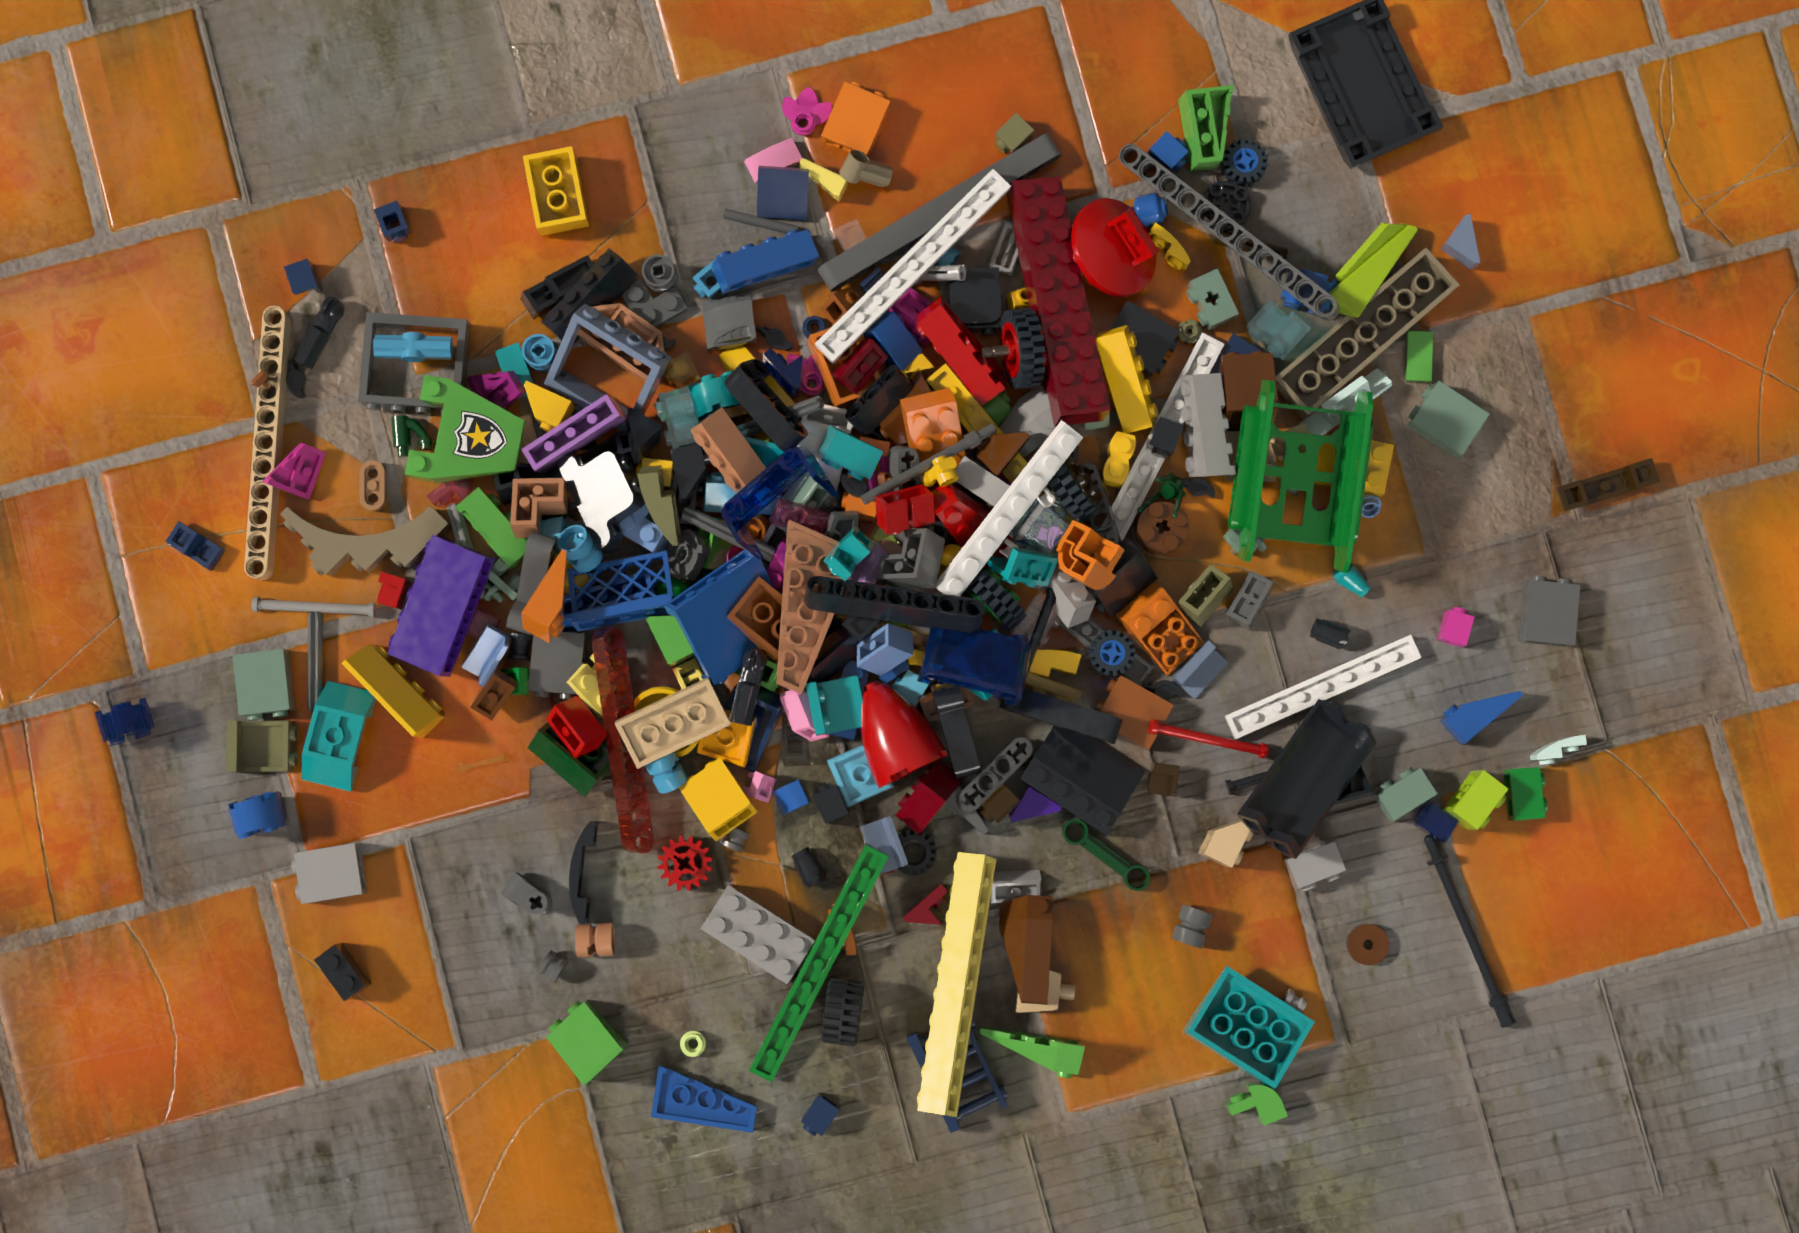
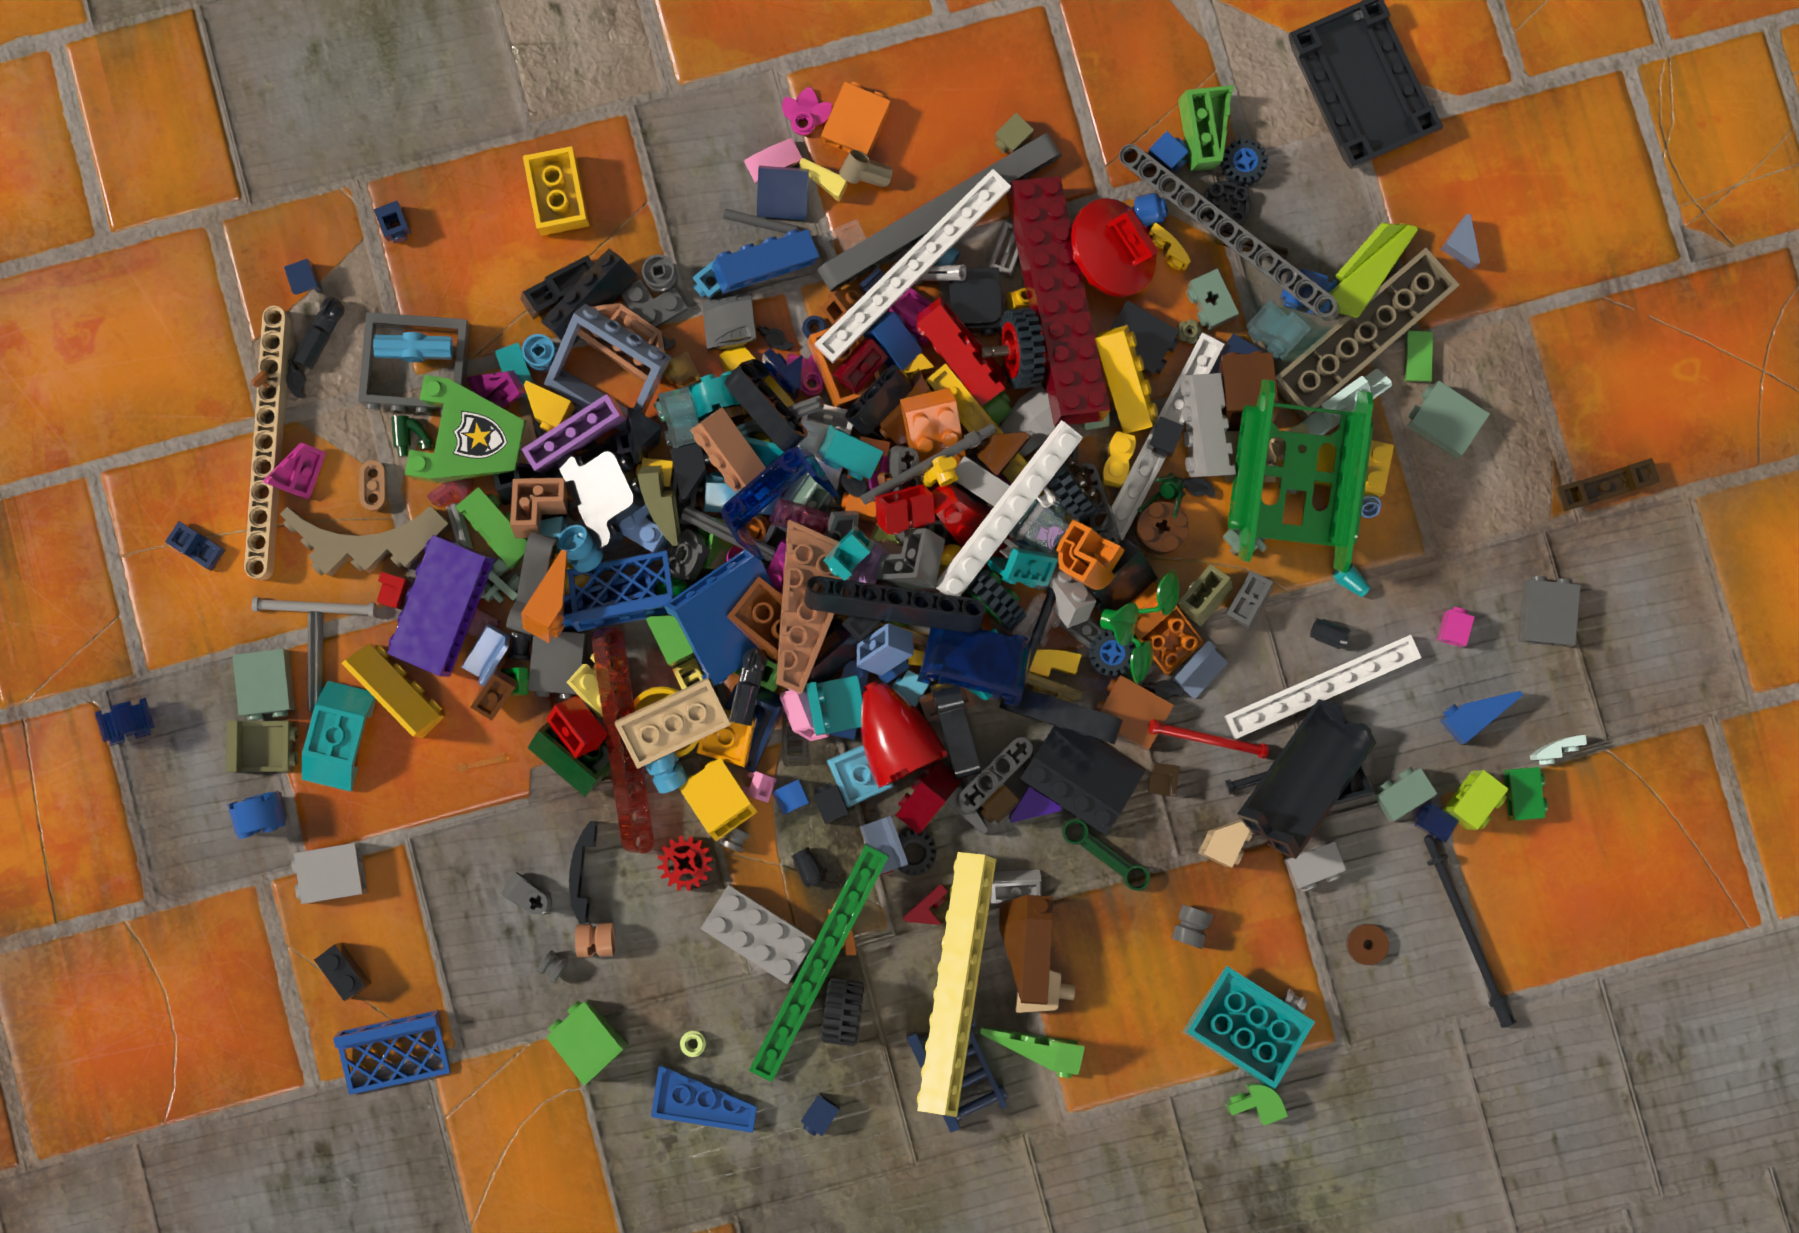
none -> blue fence [333,1010,451,1095]
none -> green plant [1100,569,1180,684]

